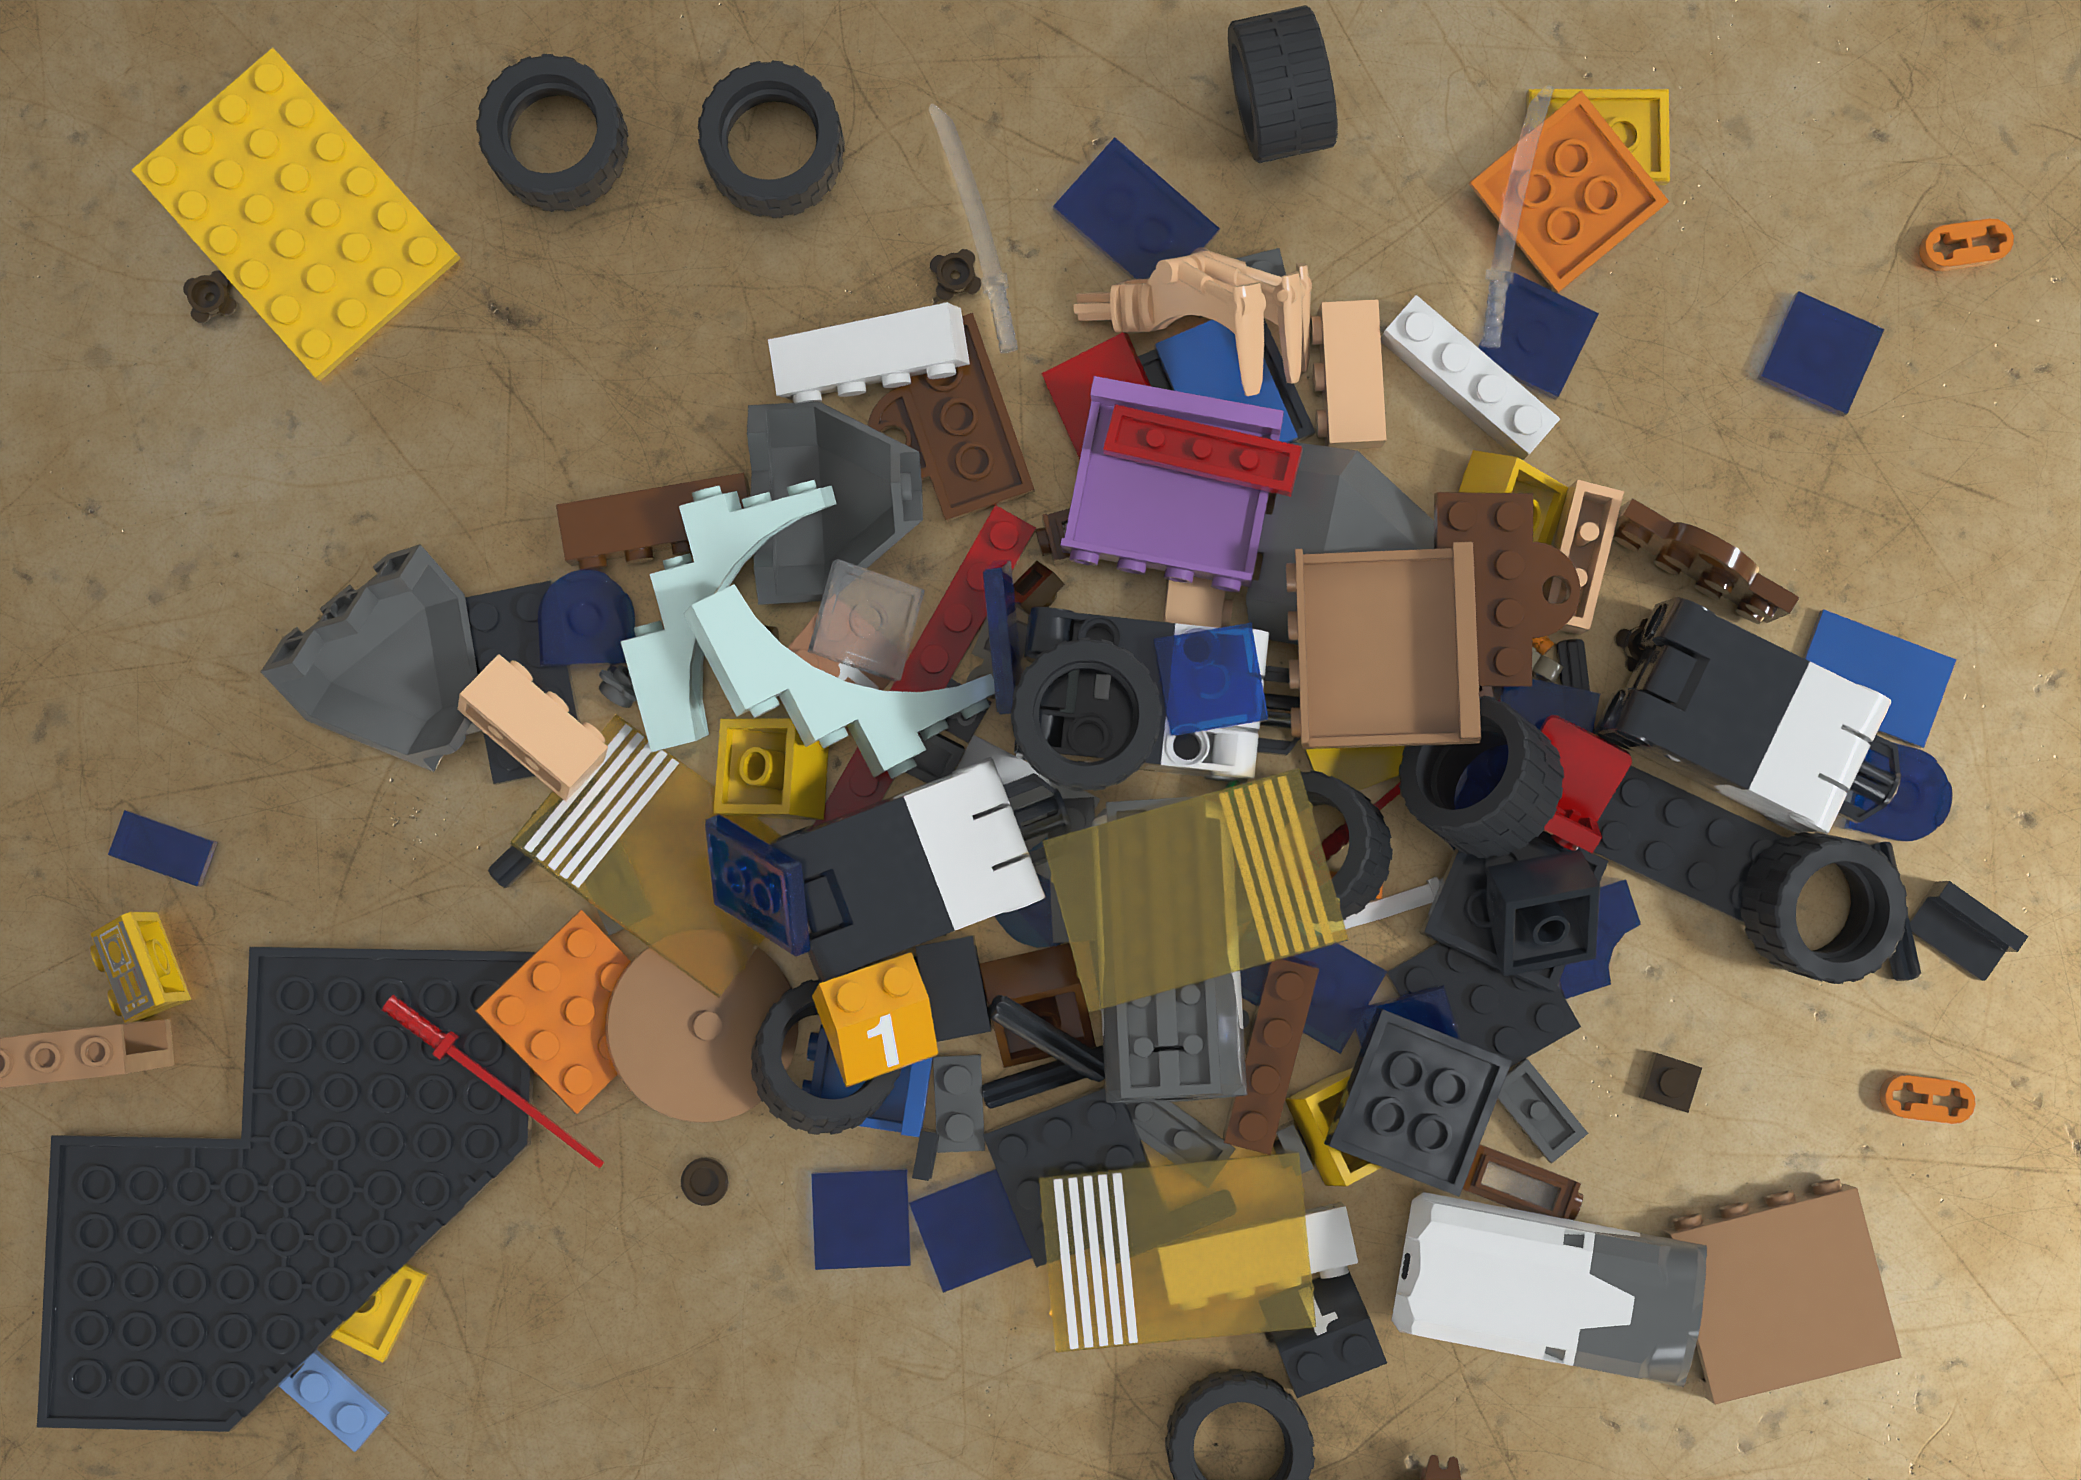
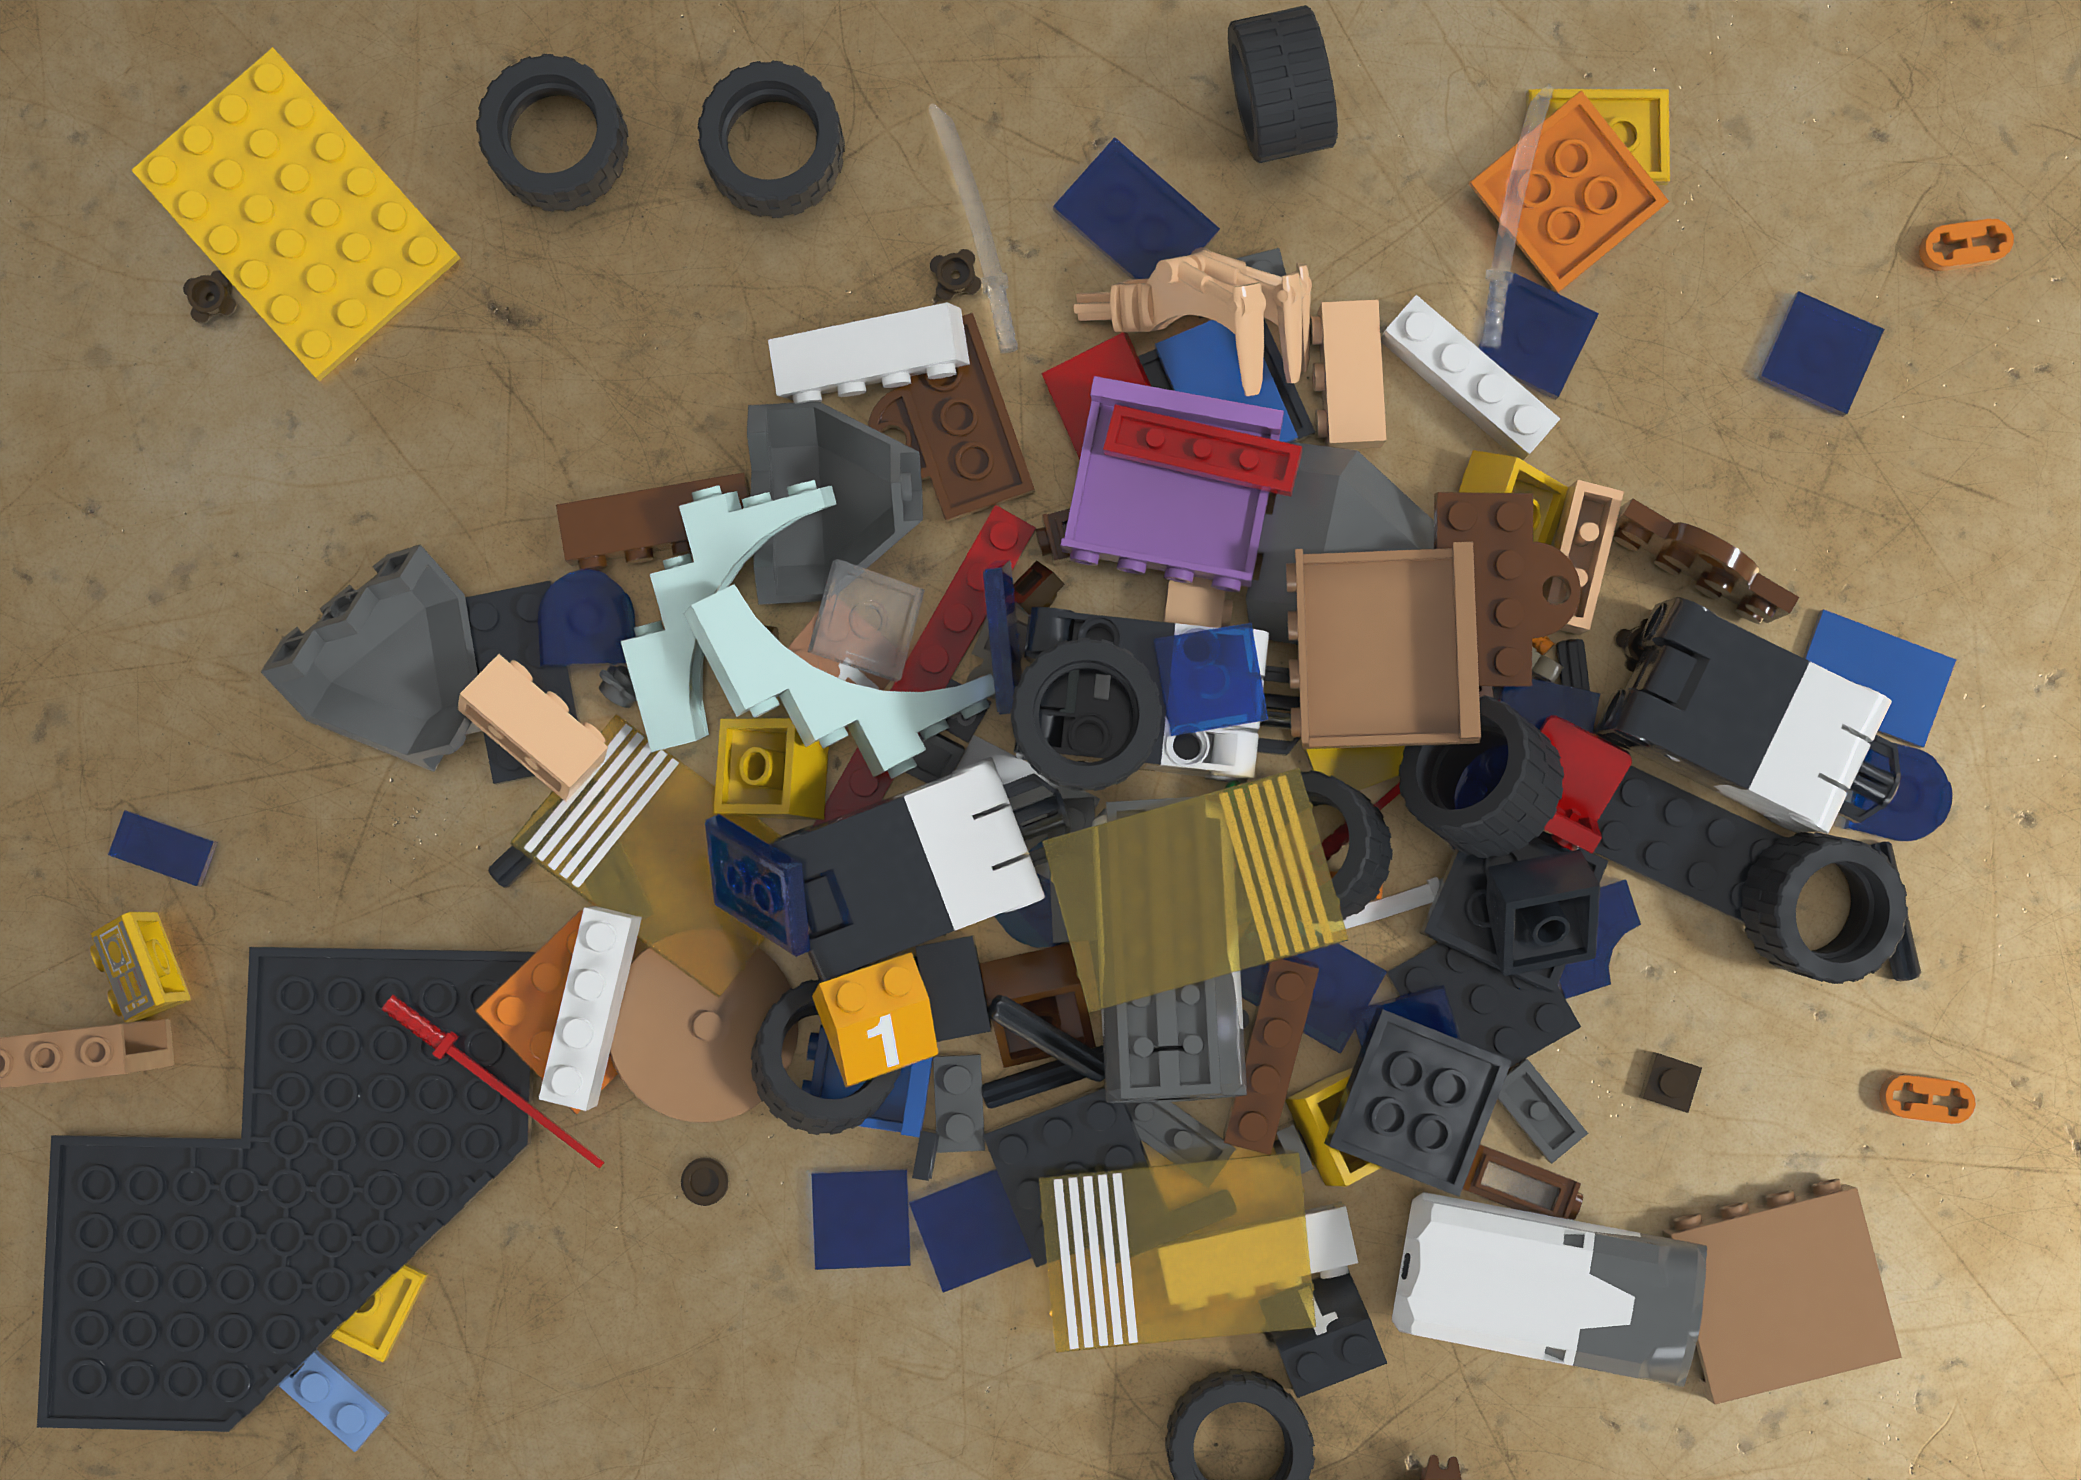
black panel [1909,881,2028,981] -> none
none -> white brick [539,906,642,1111]

